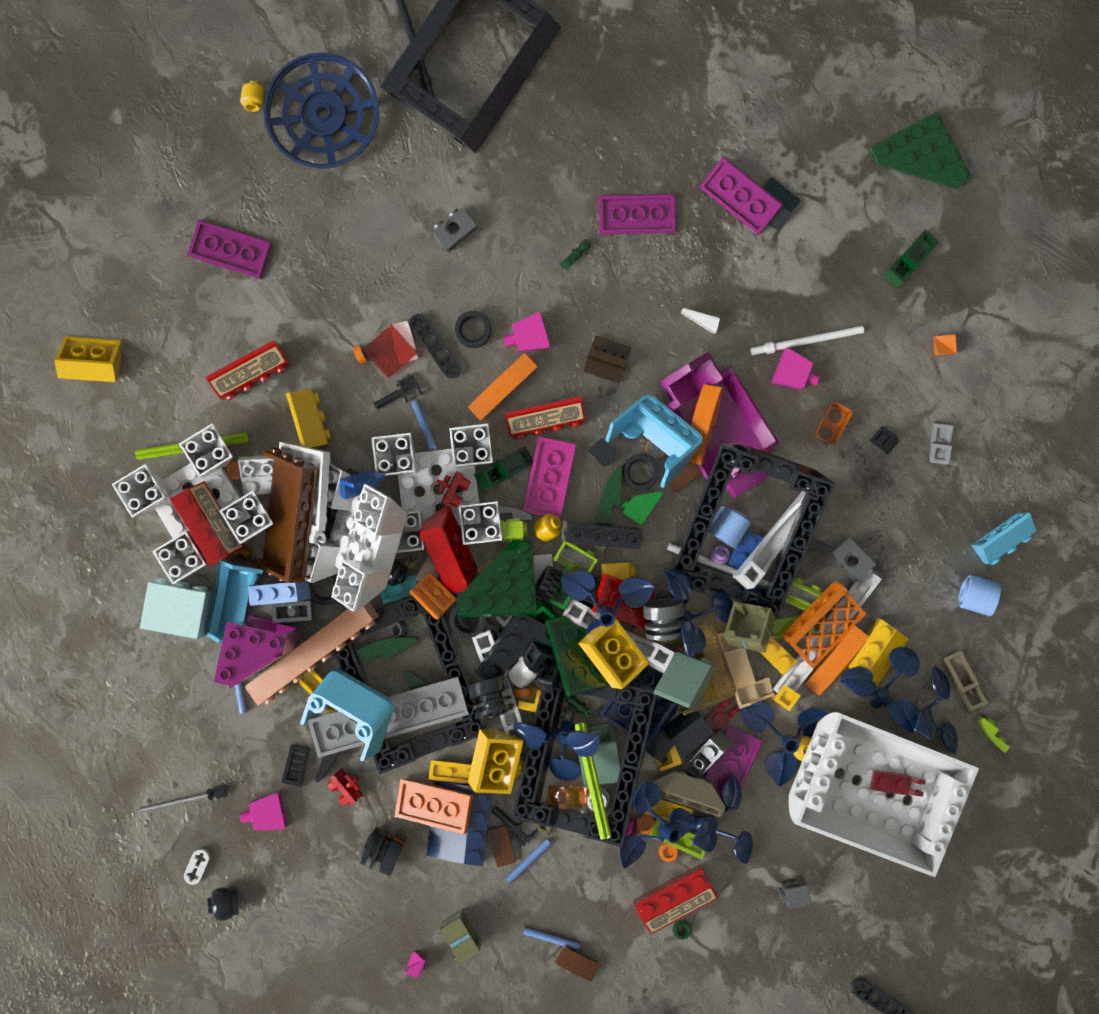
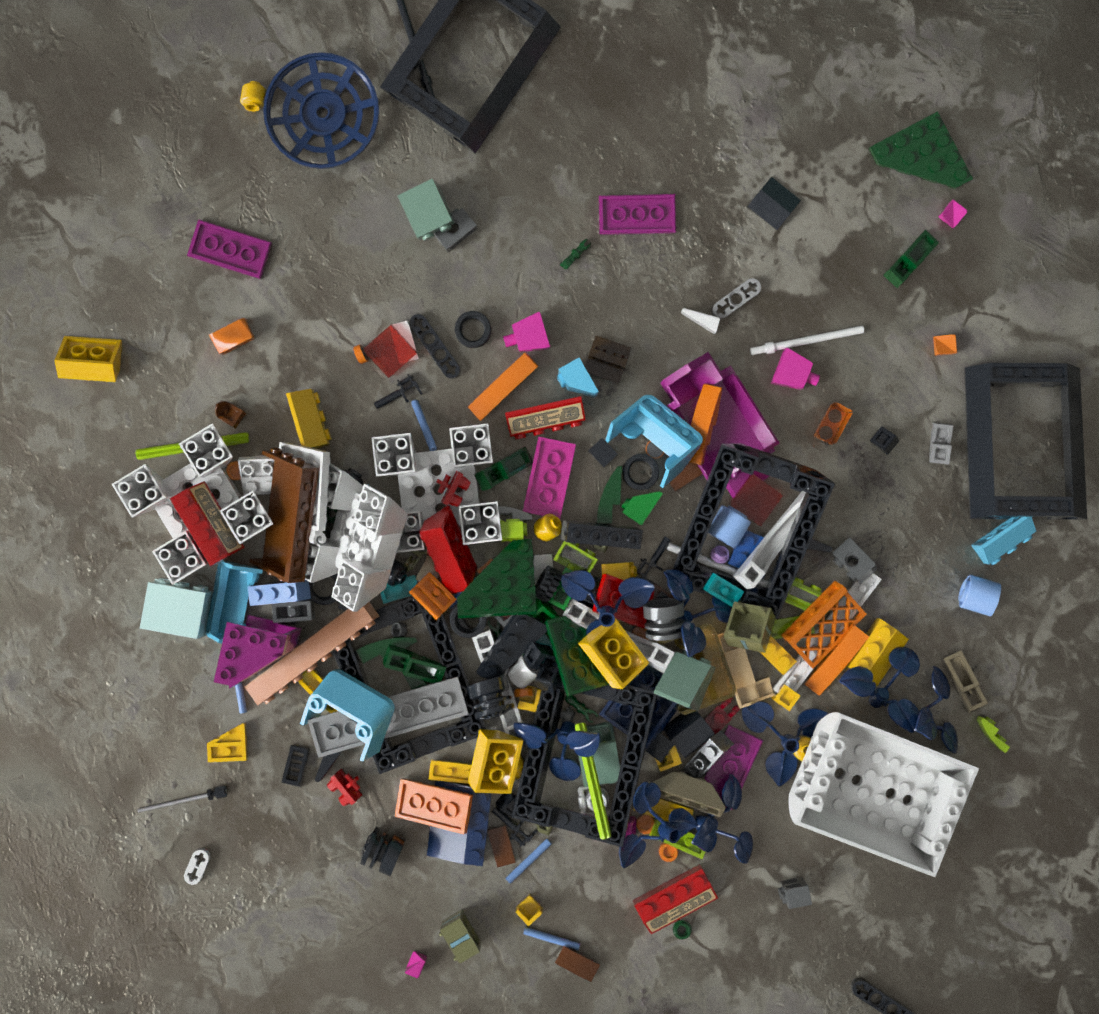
slope [205,340,291,401] -> none
black piece [207,887,239,921] -> none
pearl gold hinge [235,545,252,562] -> none
dark pink torso [240,790,288,831] -> none
blue panel [340,470,385,500] -> none
clear orange slope [548,785,586,809] -> none
magenta tile [699,156,783,235] -> none
dark red hinge [870,770,926,797] -> none
none -> yellow wing [207,723,248,762]
none -> orange piece [209,318,255,355]
none -> reddish brown plate [215,401,246,429]
none -> dark green slope [383,645,446,683]
none -> sand green slope [398,179,455,241]
none -> black slope [495,792,516,817]
none -> yellow panel [515,894,543,926]
none -> medium azure slope [557,358,599,398]
none -> black piece [637,536,671,585]
none -> teal plate [703,573,744,607]
none -> light grey beam [712,278,761,319]
none -> clear red tile [729,474,783,527]
none -> dark pink slope [938,200,968,228]
none -> black slope [964,363,1087,520]

